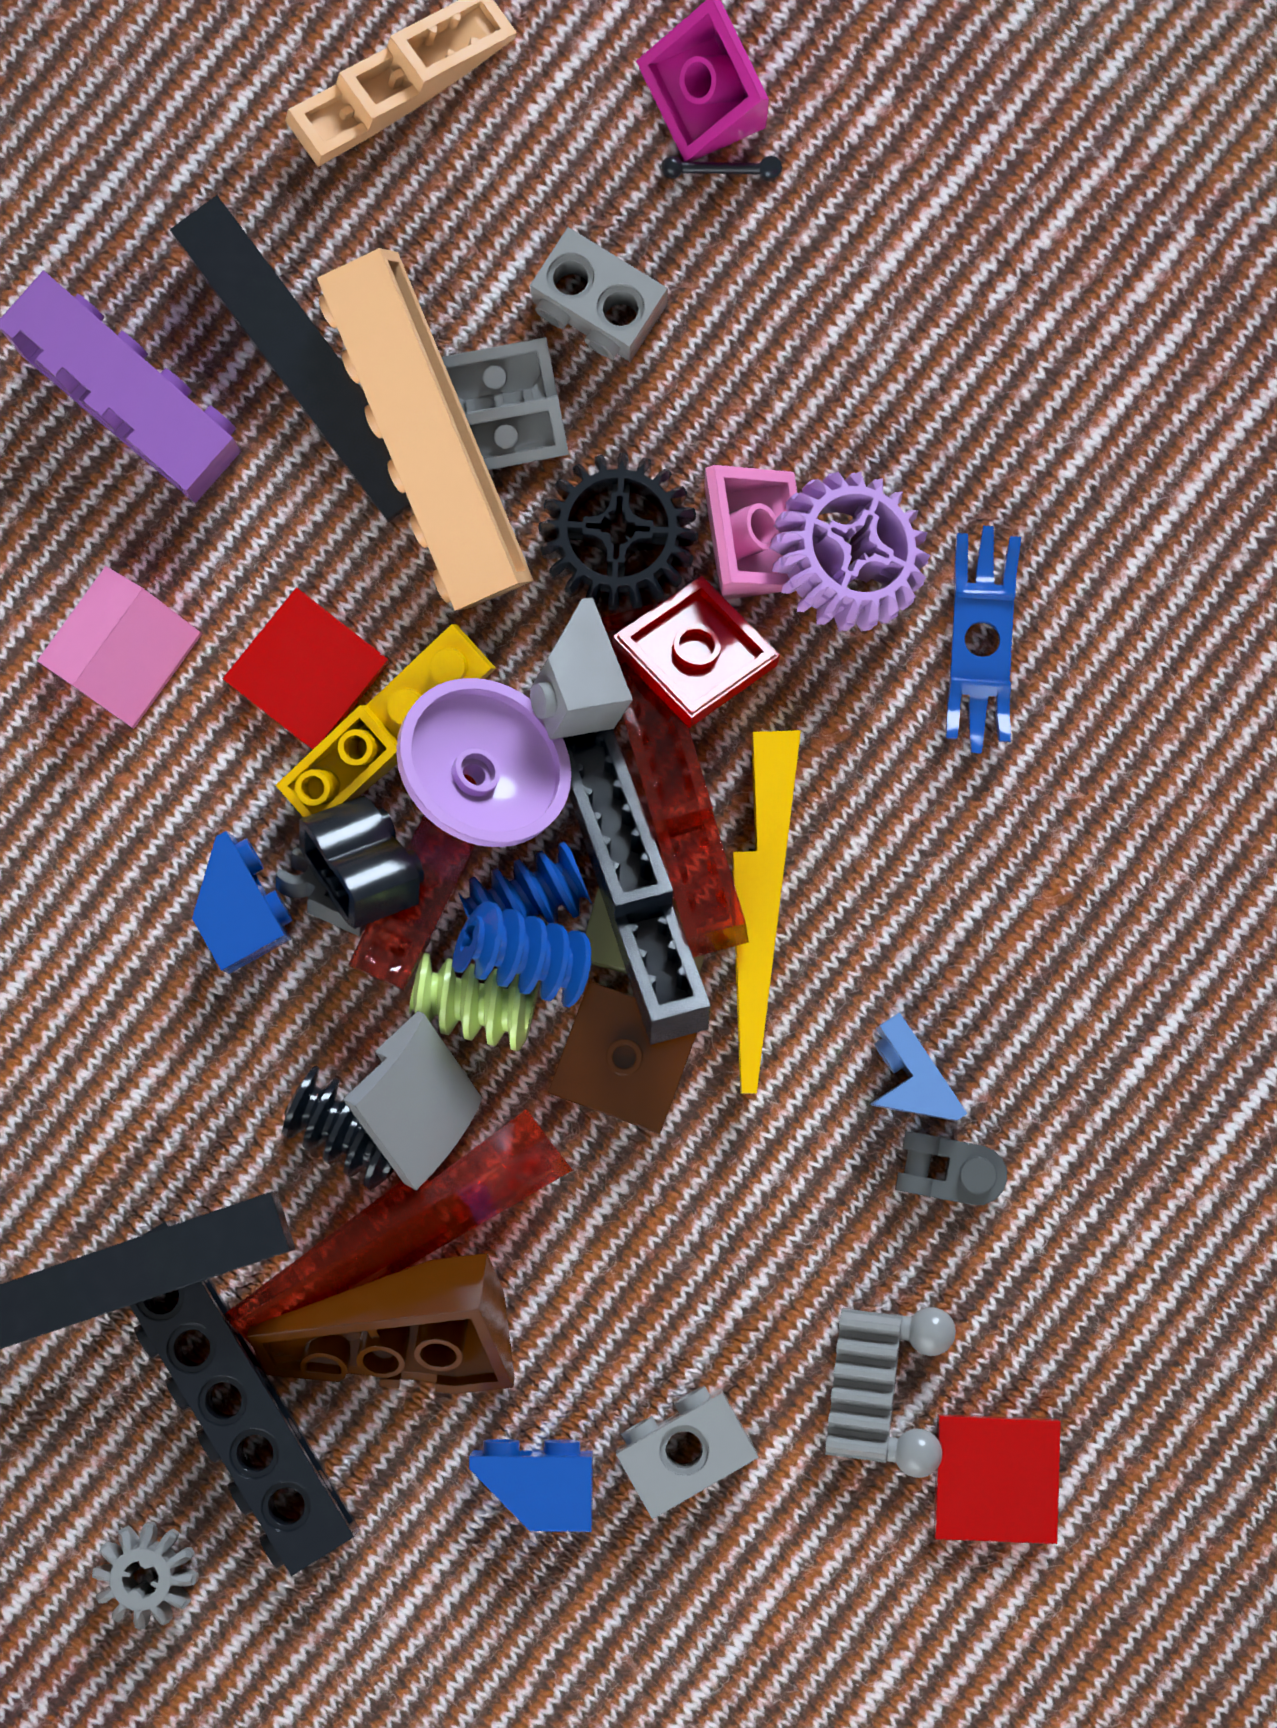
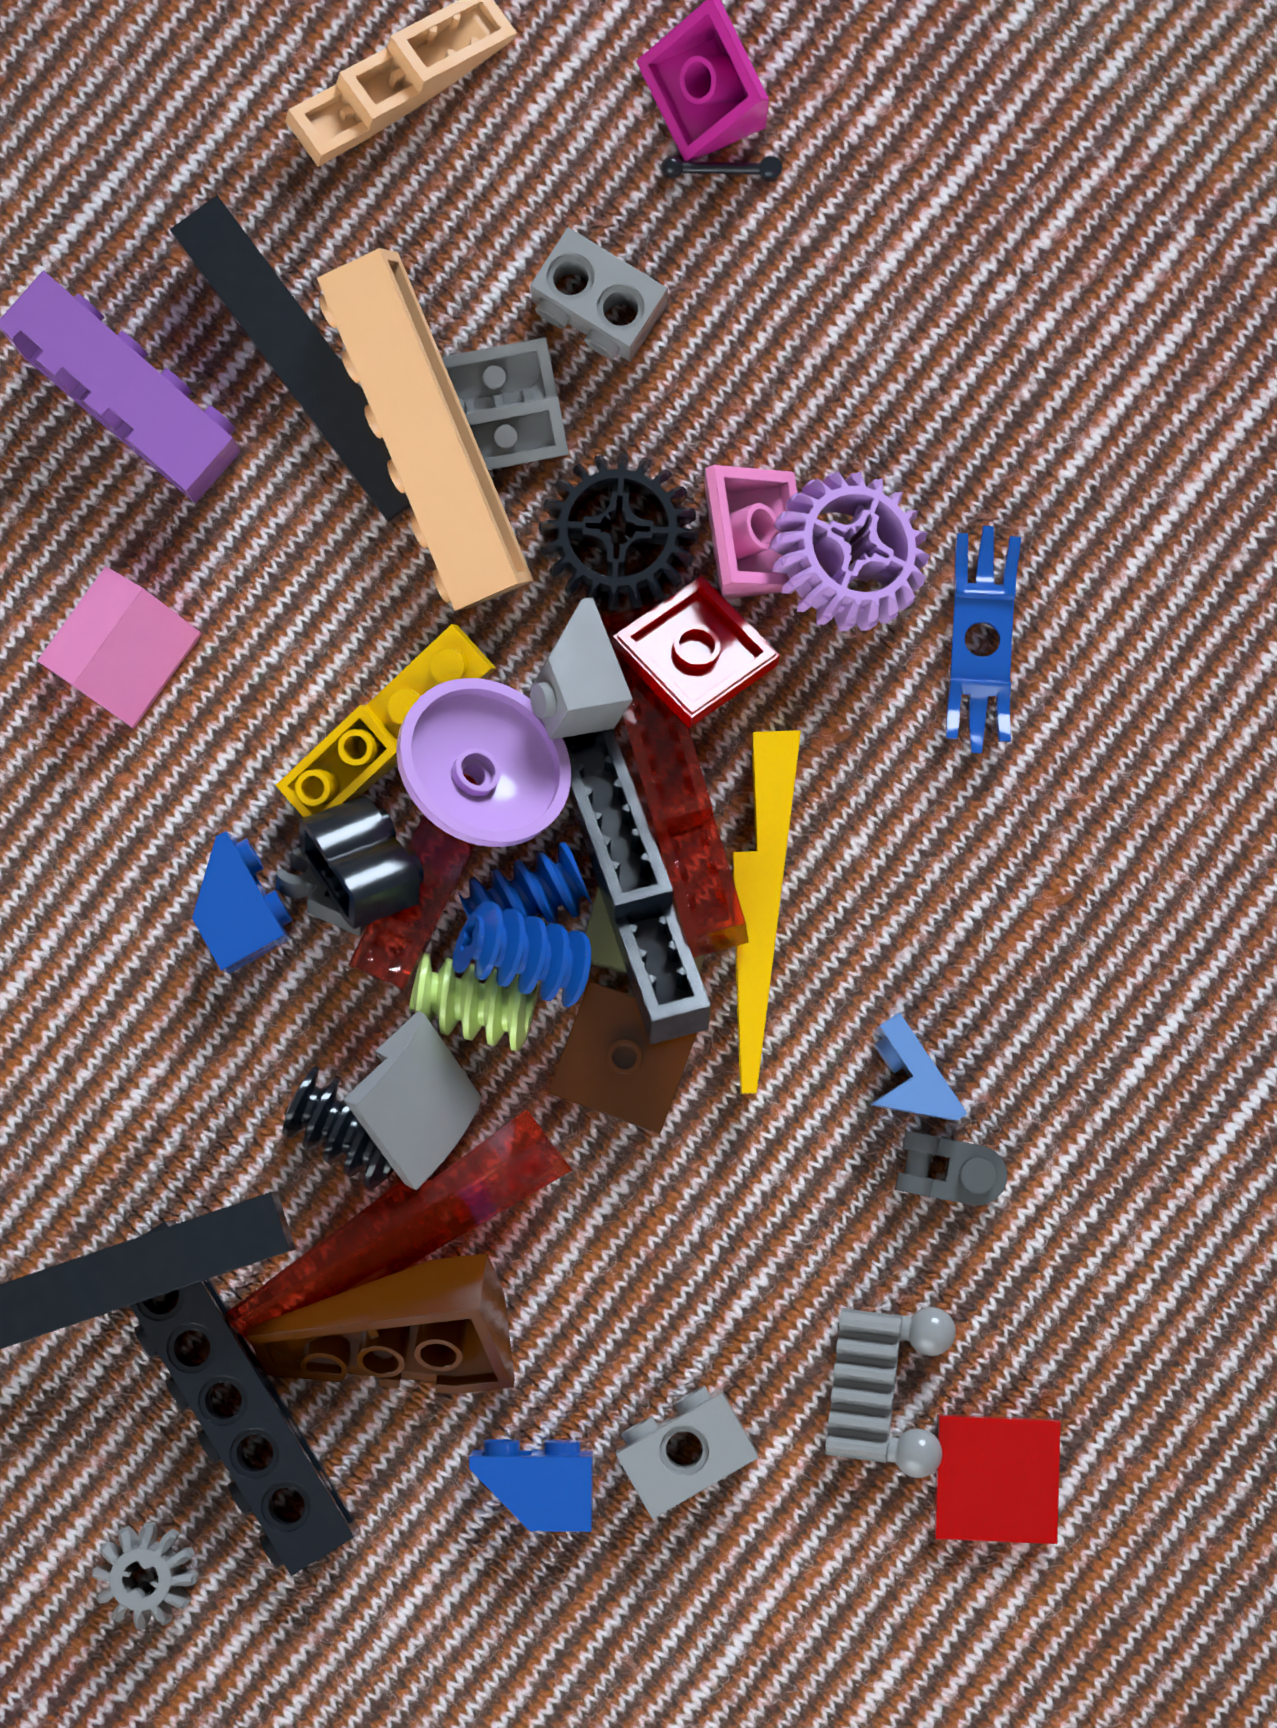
red tile [222,587,390,750] -> none

